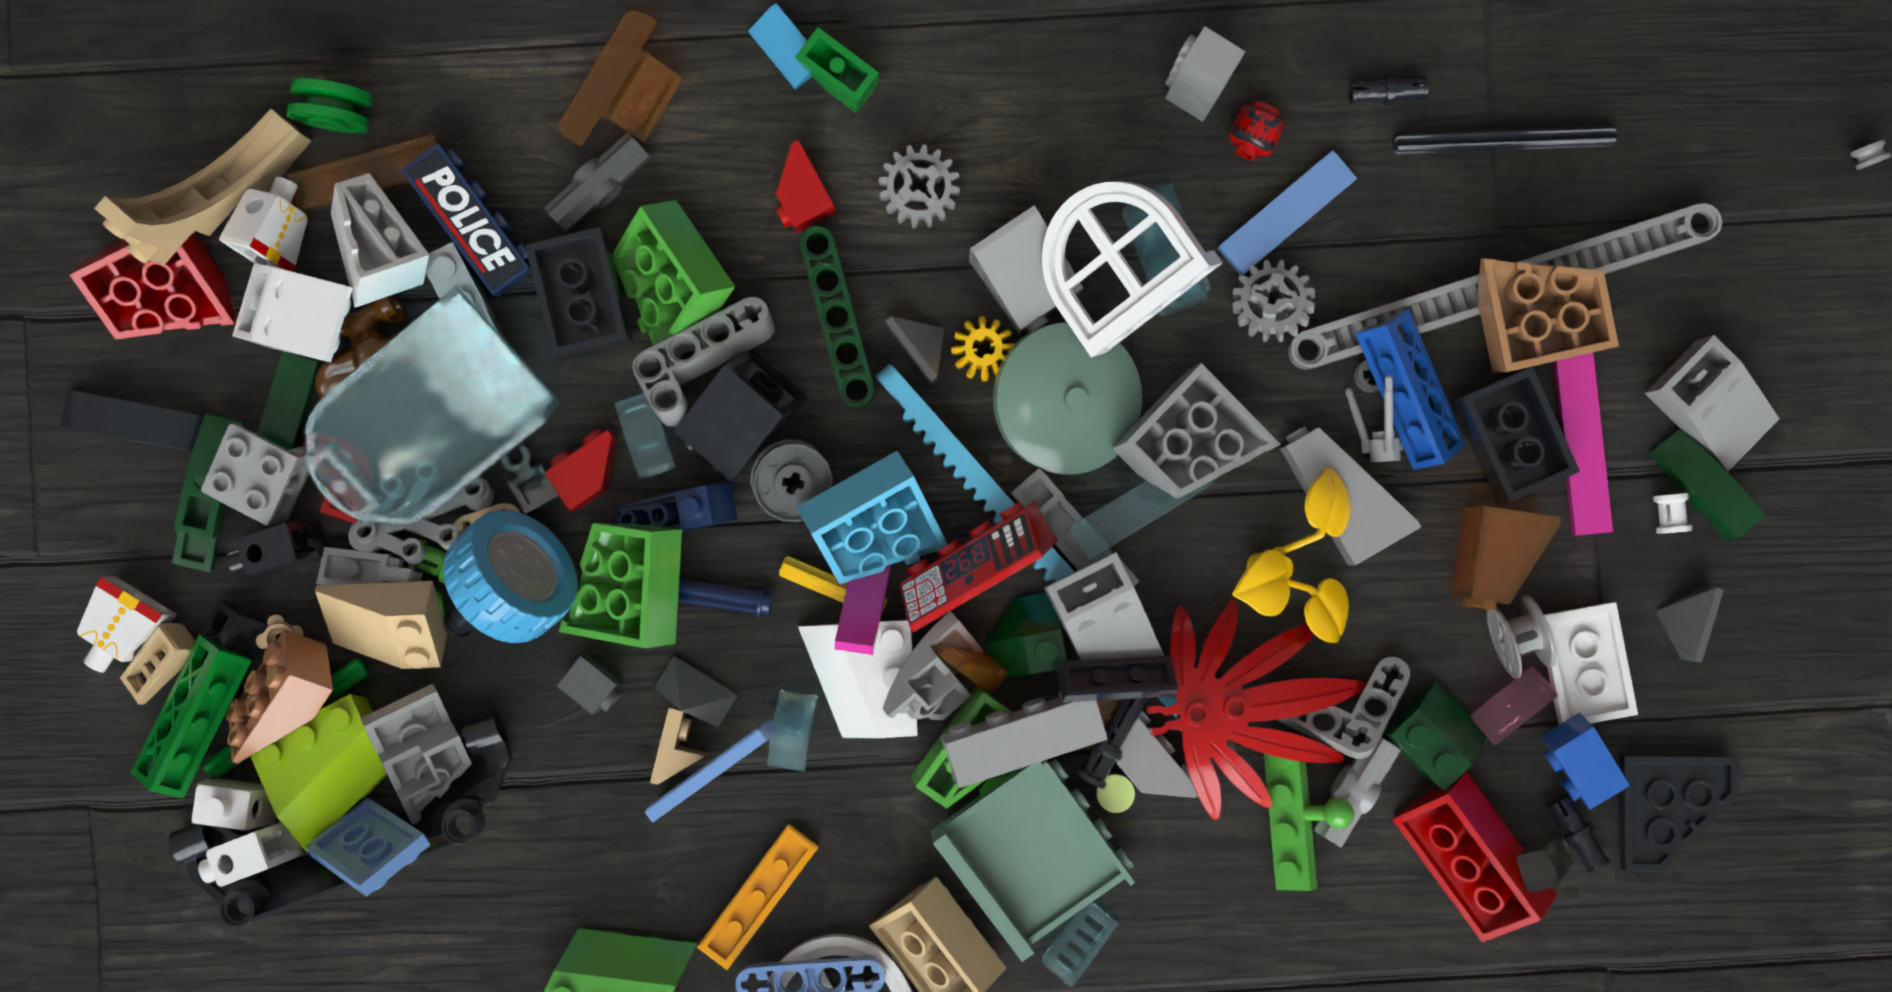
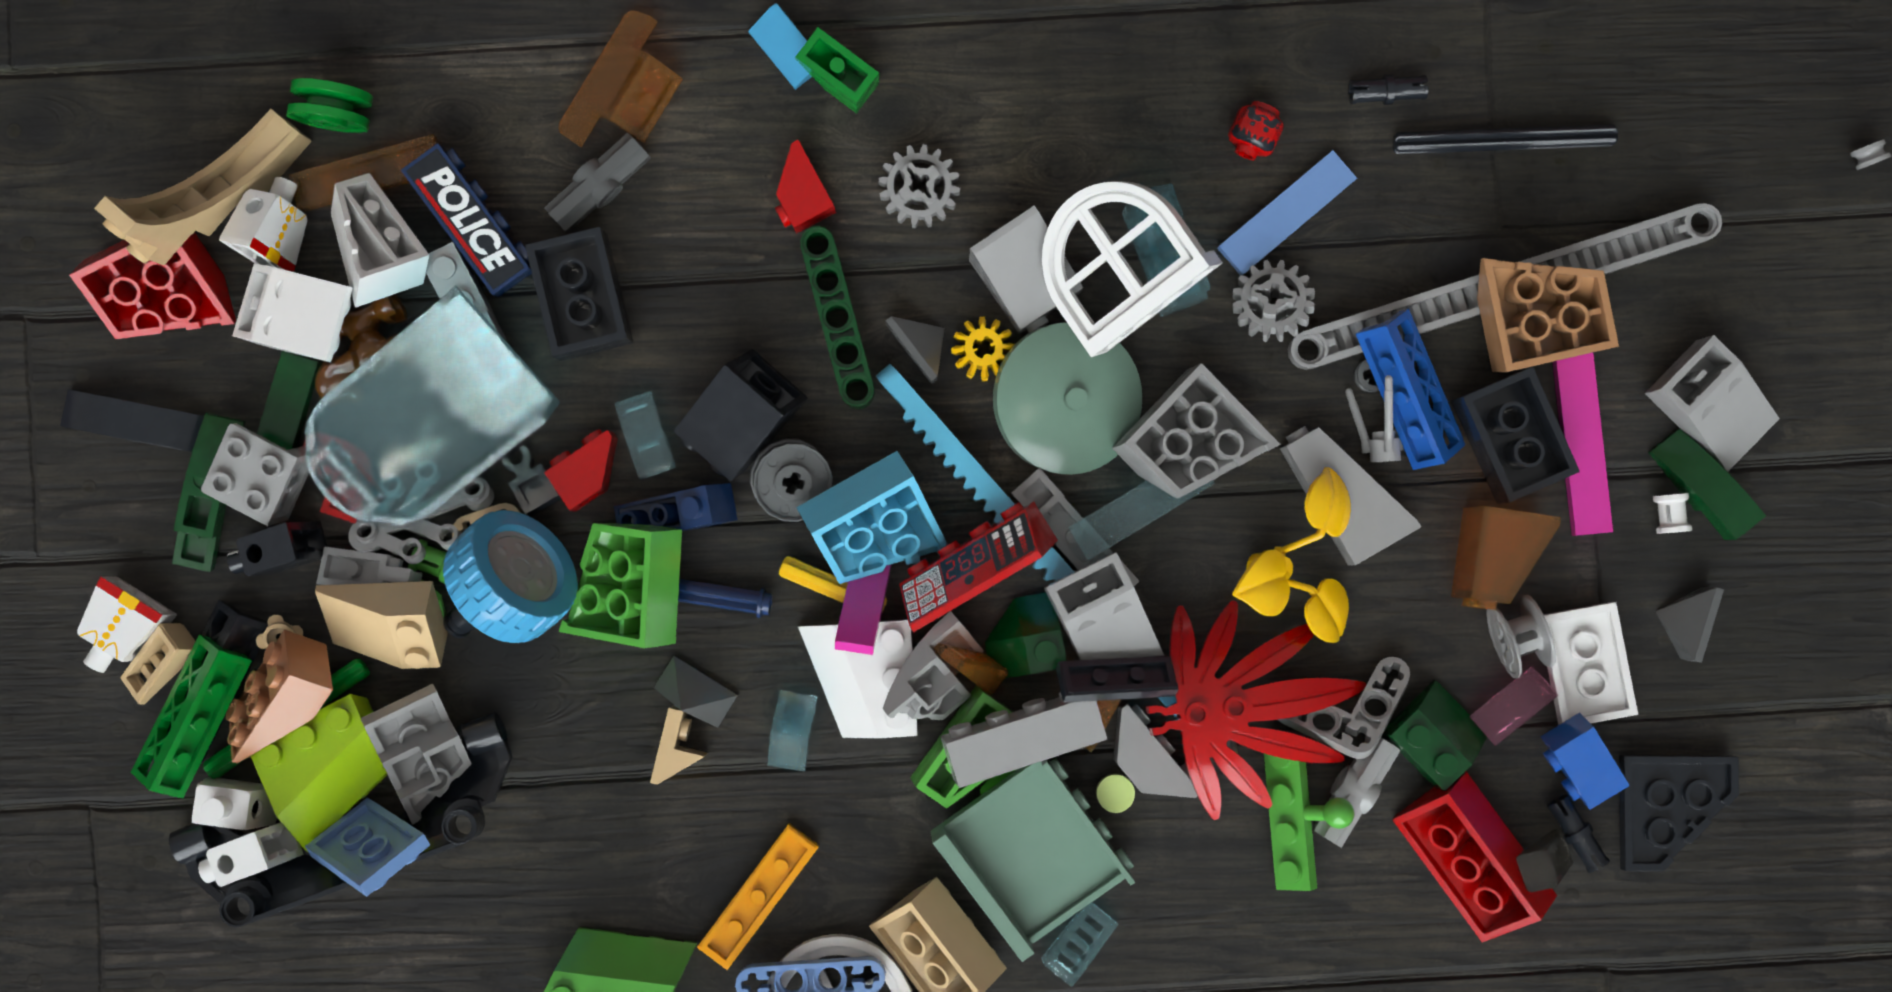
dark grey brick [557,654,623,715] -> none
bright green wedge [612,200,735,346] -> none
light grey beam [632,297,775,426] -> none
medium blue tile [645,720,780,823] -> none
black pin [1074,698,1148,789] -> none
light grey brick [1165,26,1246,122] -> none

